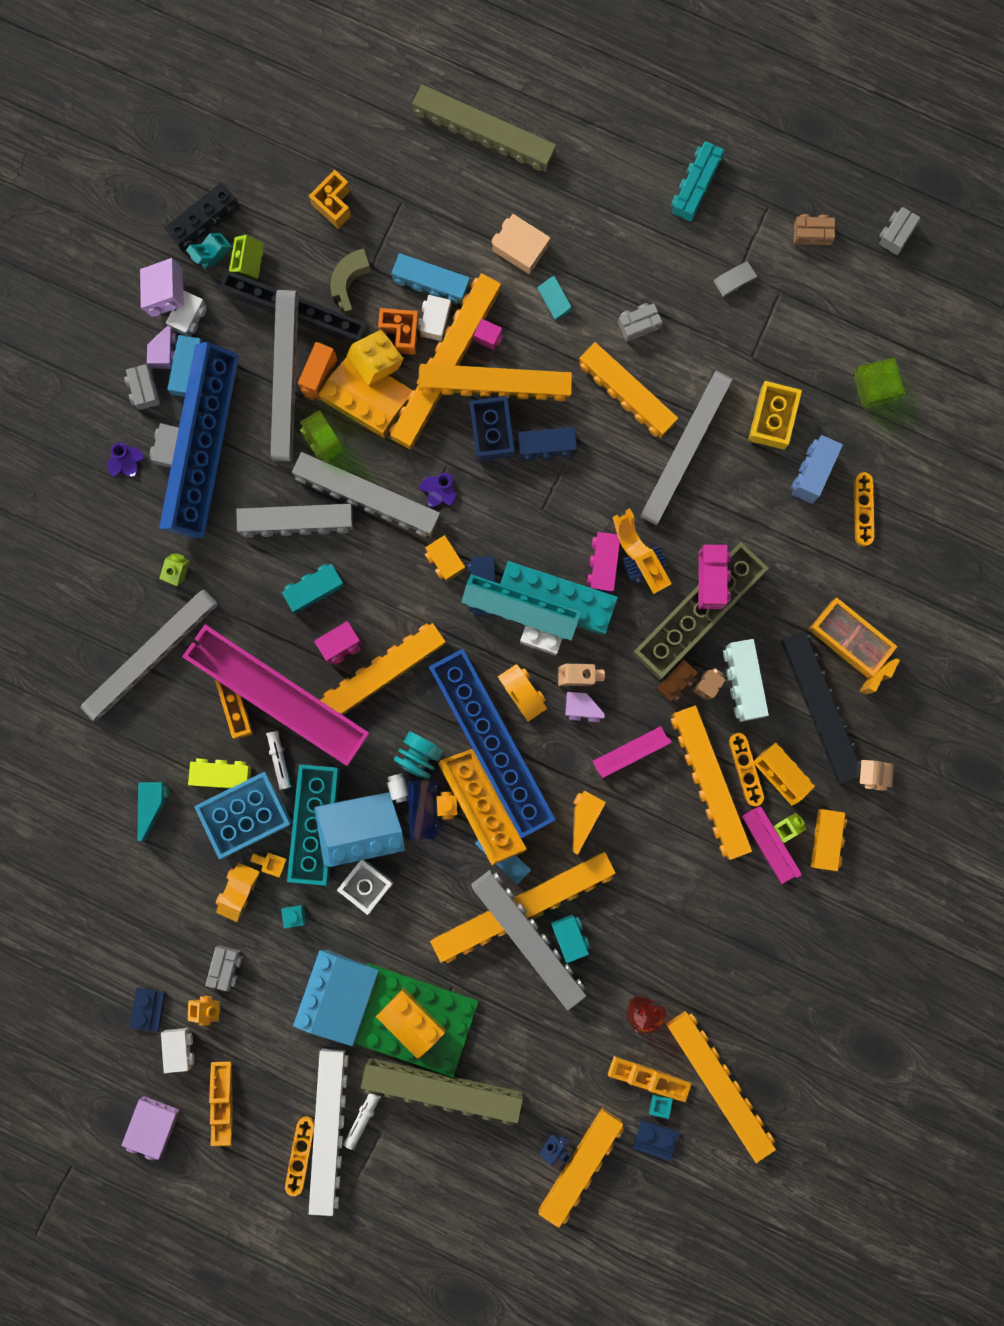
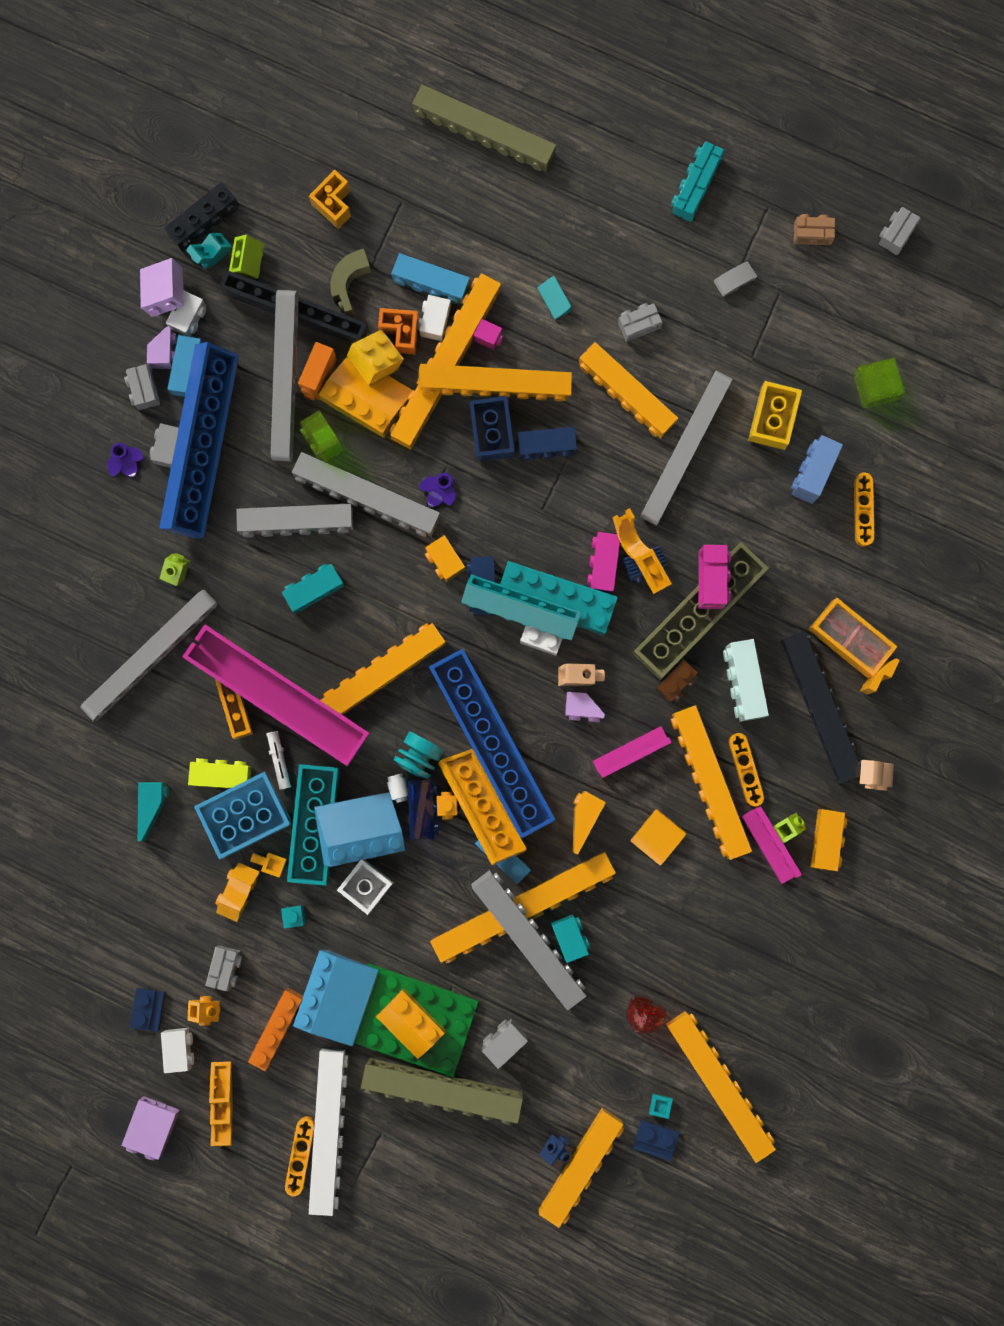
dark pink brick [314,621,363,665] -> none
white pin [343,1092,381,1150] -> none
light nougat brick [491,214,550,275] -> none
light orange brick [498,664,547,722] -> none
light orange slope [608,1056,692,1102] -> none
medium nougat brick [693,668,725,701] -> none
light orange brick [753,743,815,806] -> none
none -> orange brick [248,988,303,1071]
none -> light grey brick [482,1018,528,1069]
none -> light orange slope [630,809,686,866]

